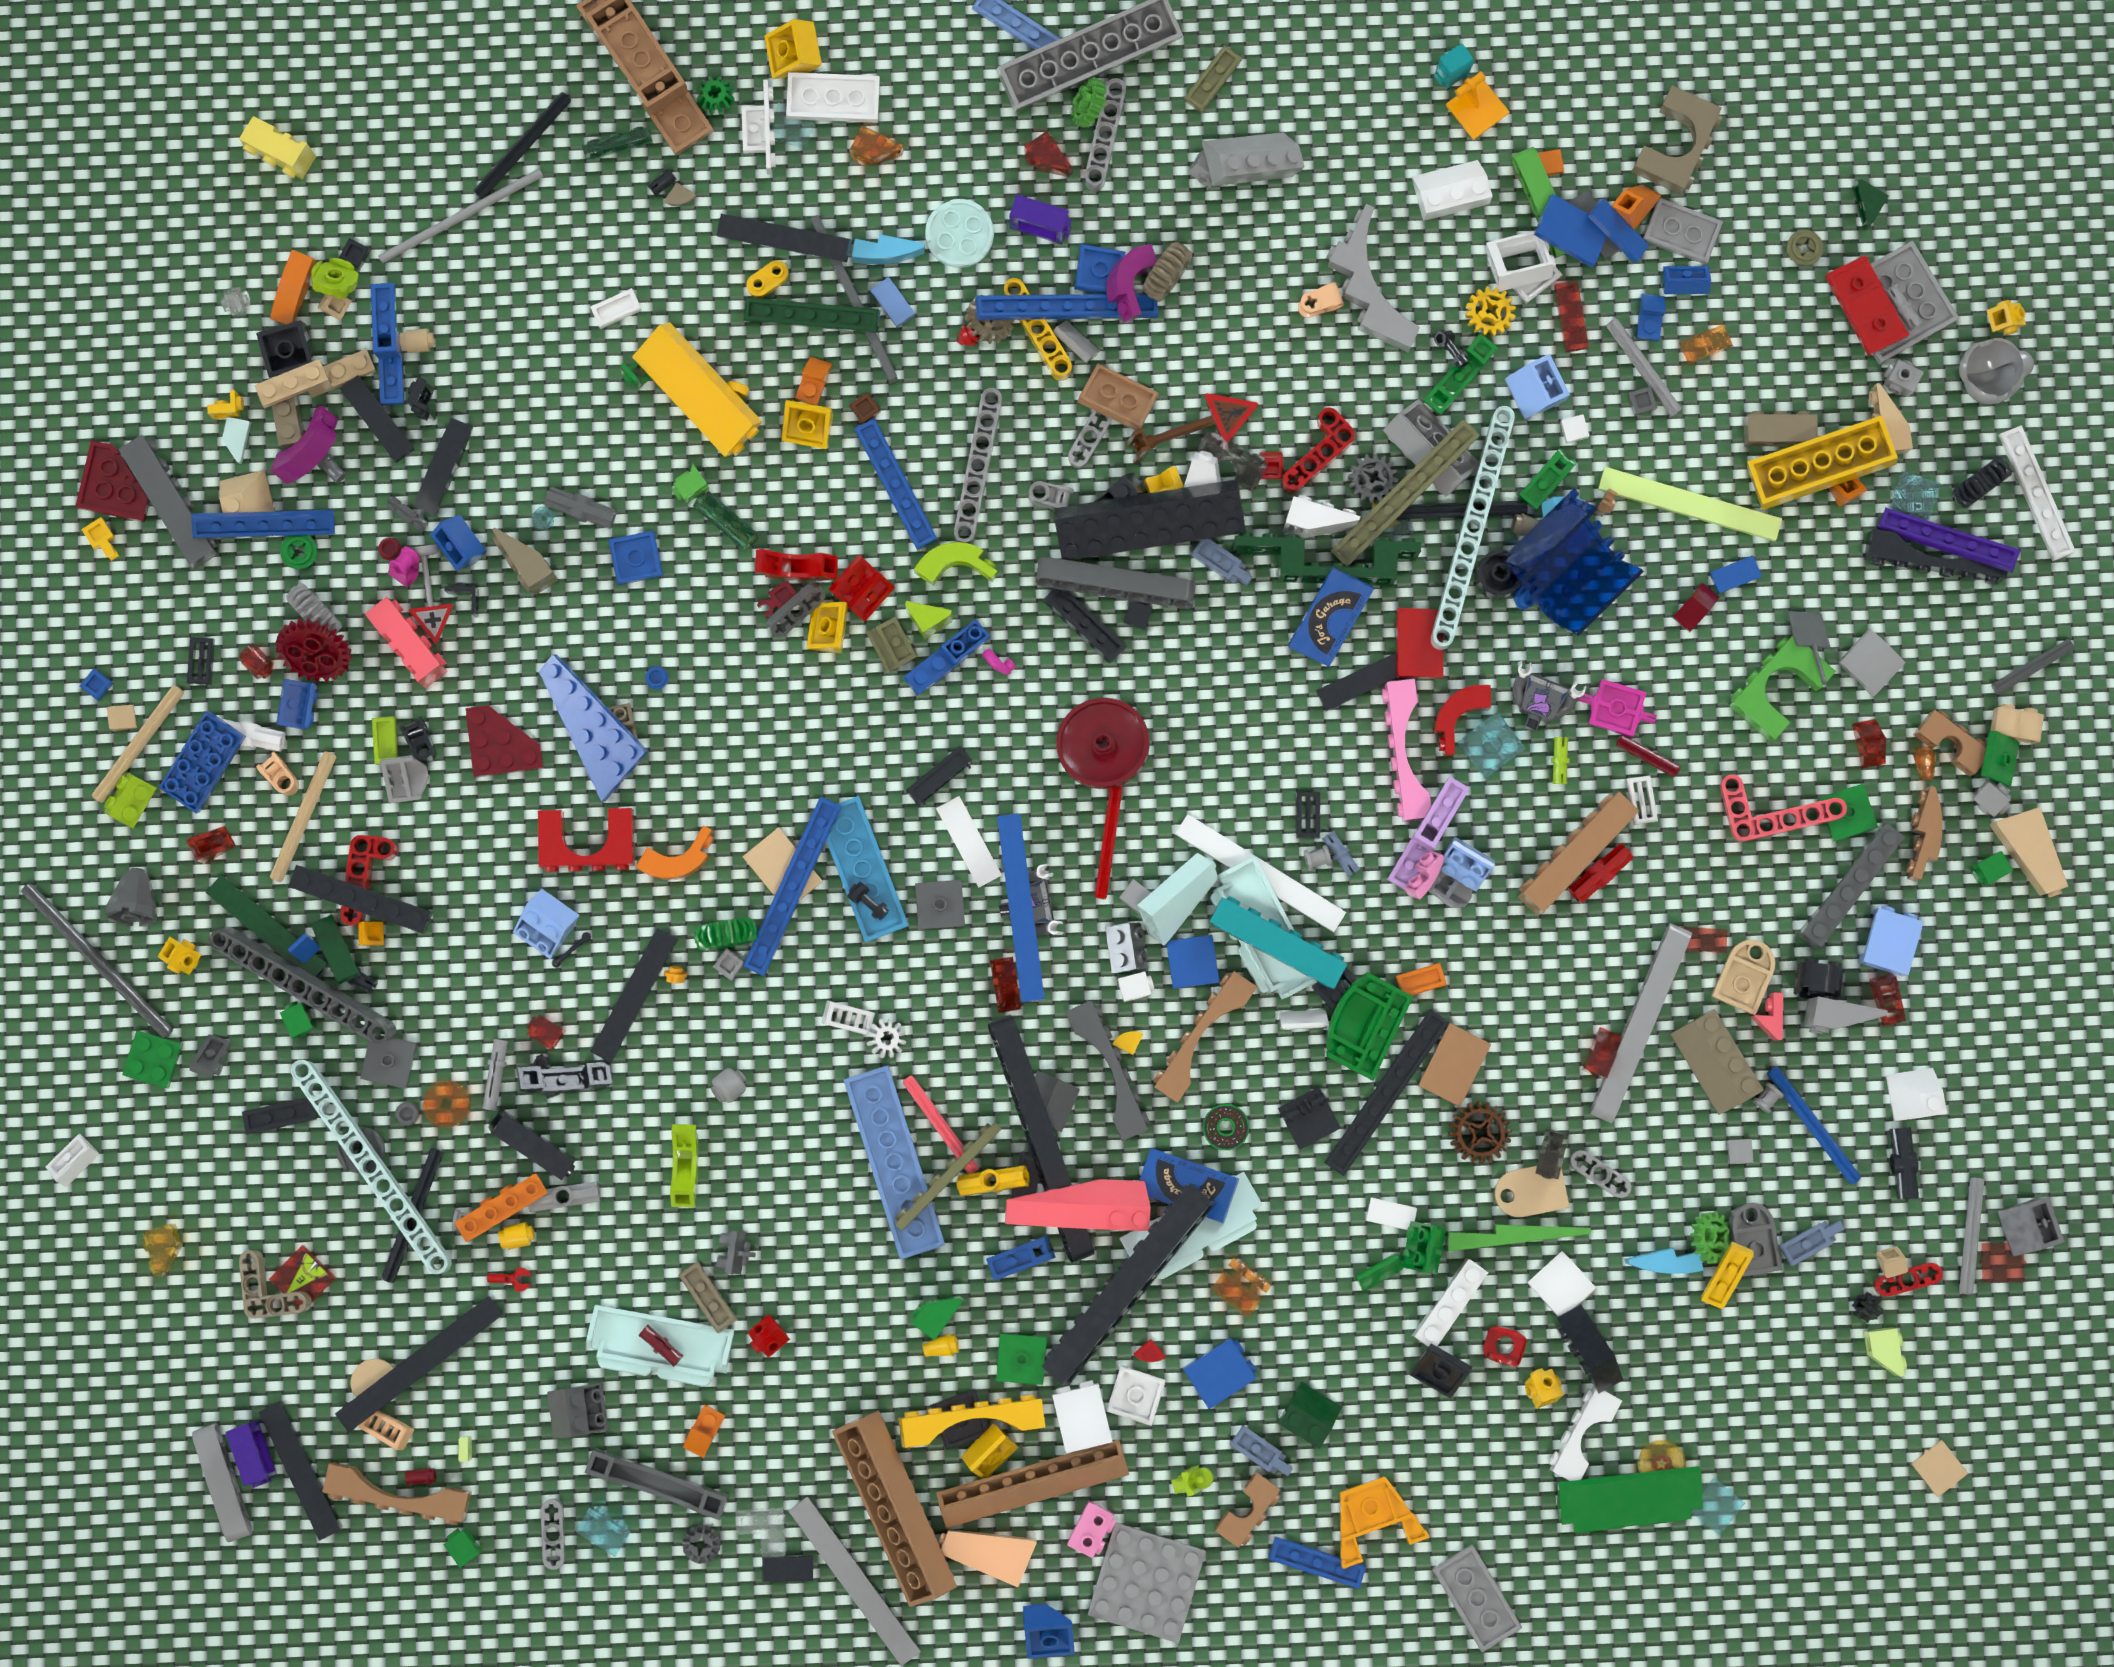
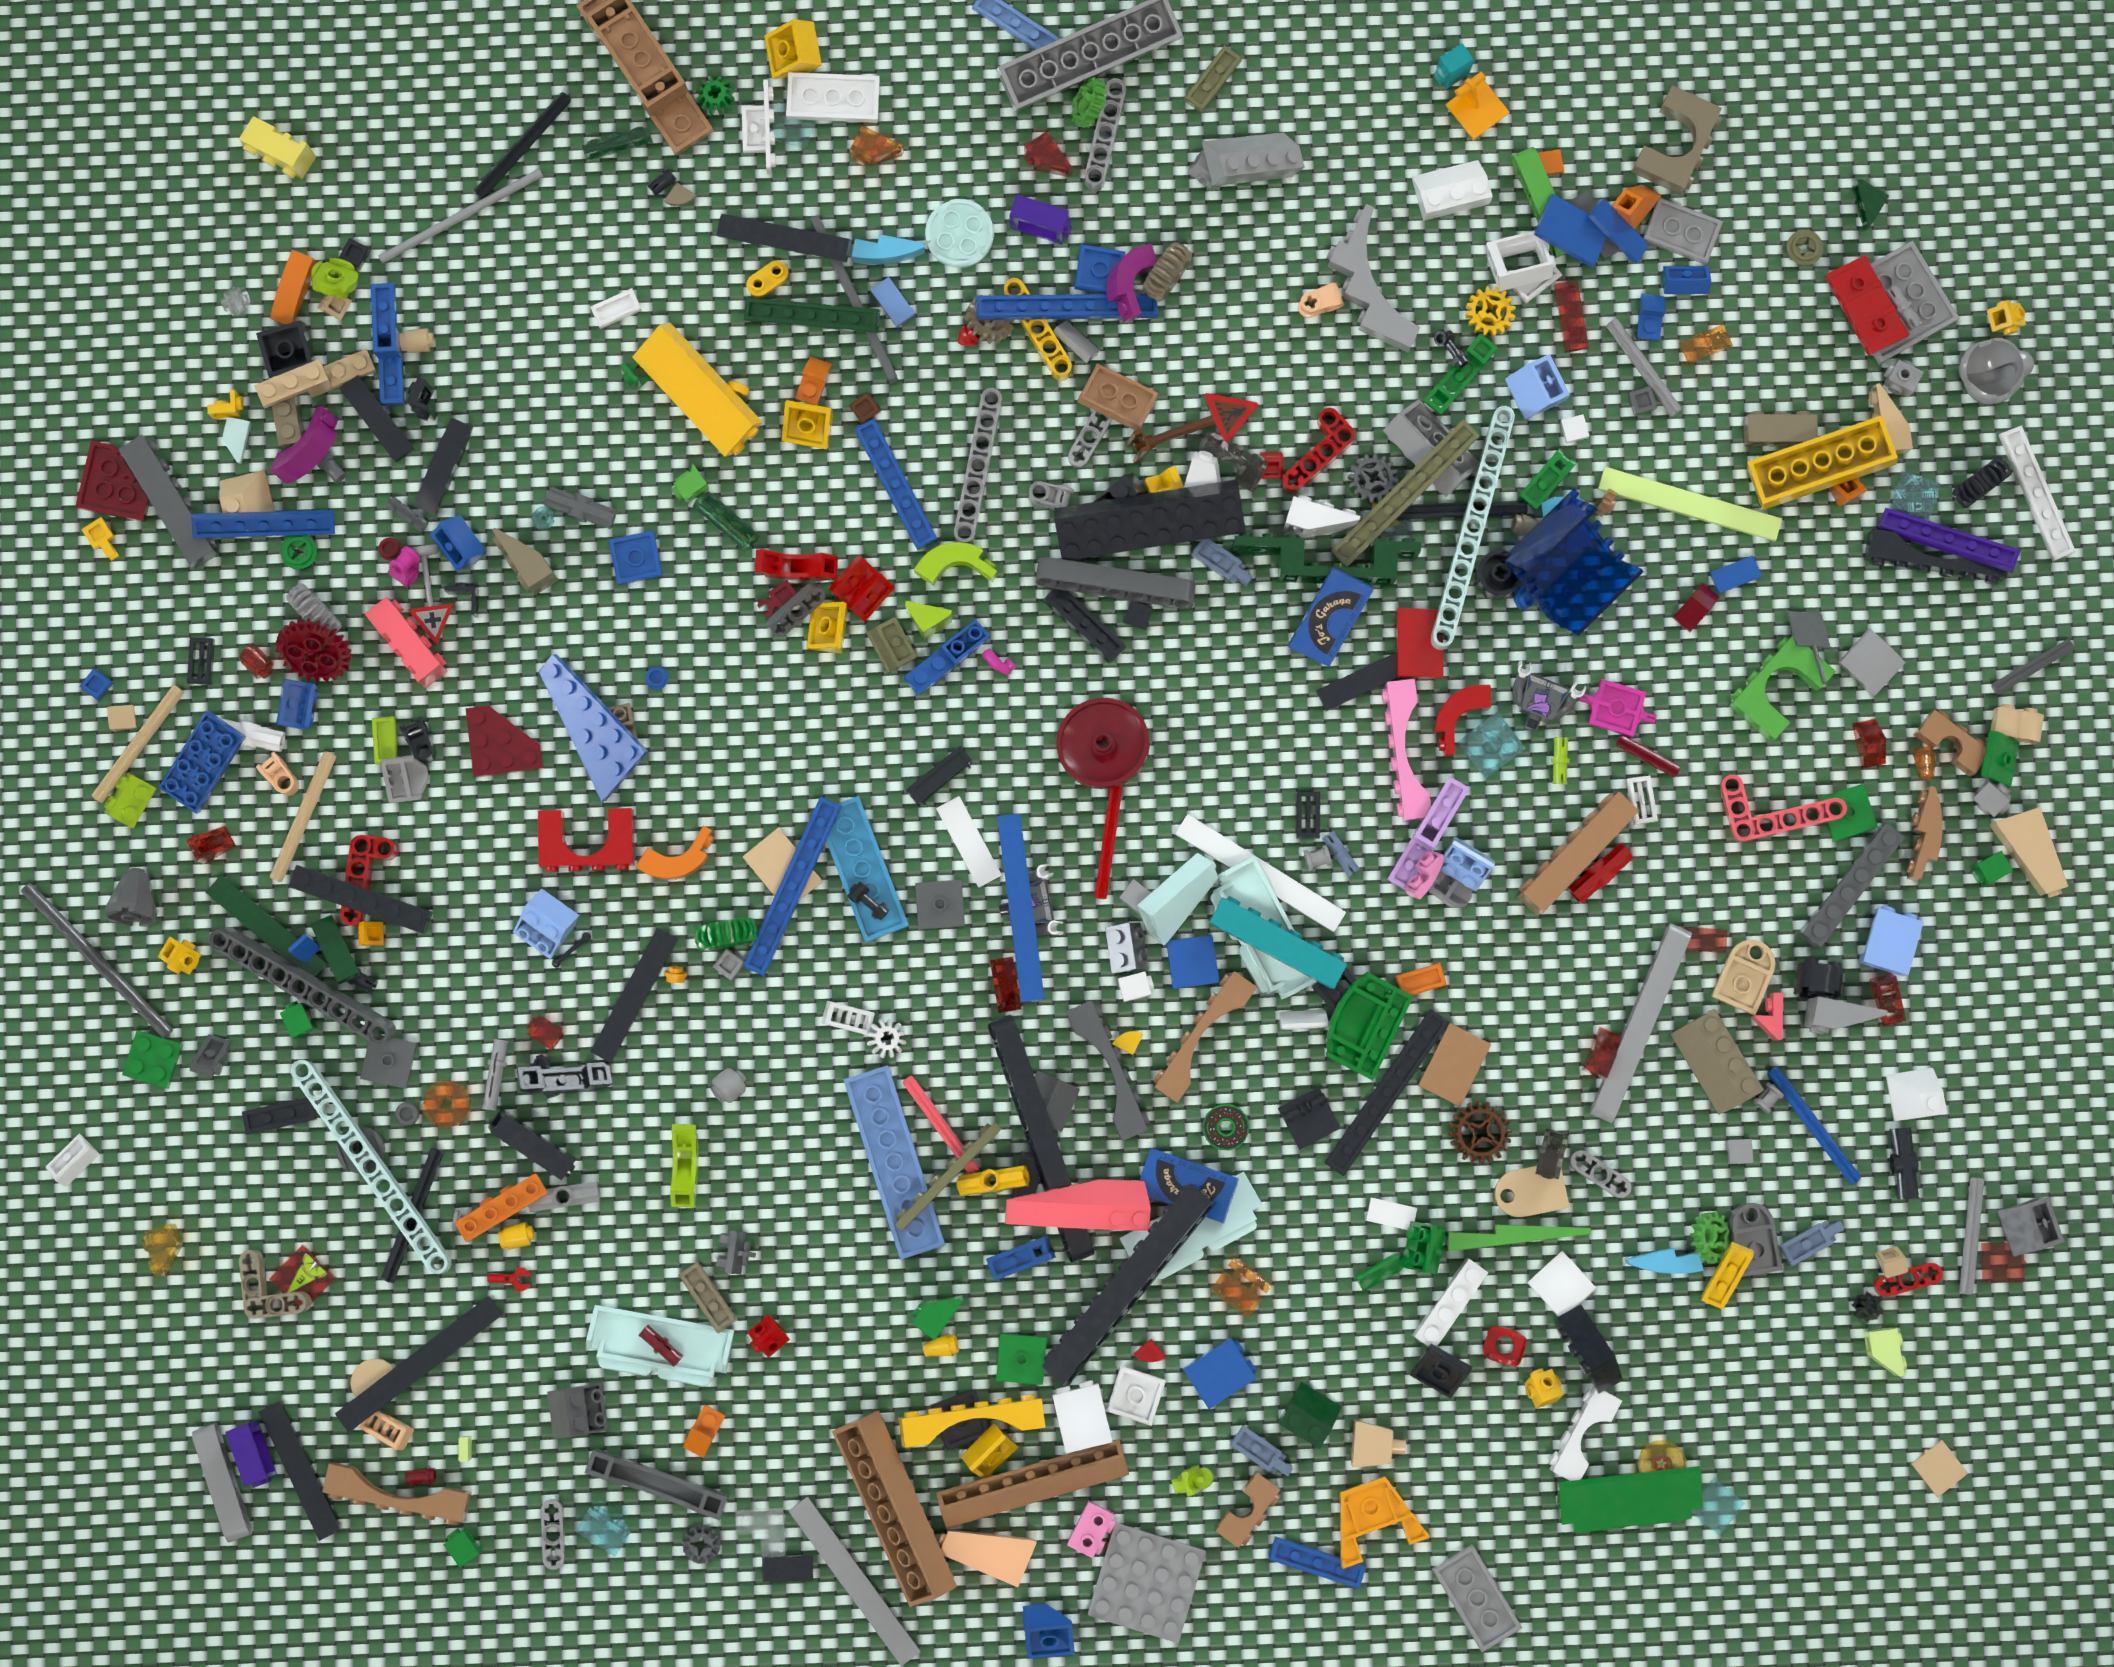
none -> tan torso [1351,1420,1406,1467]

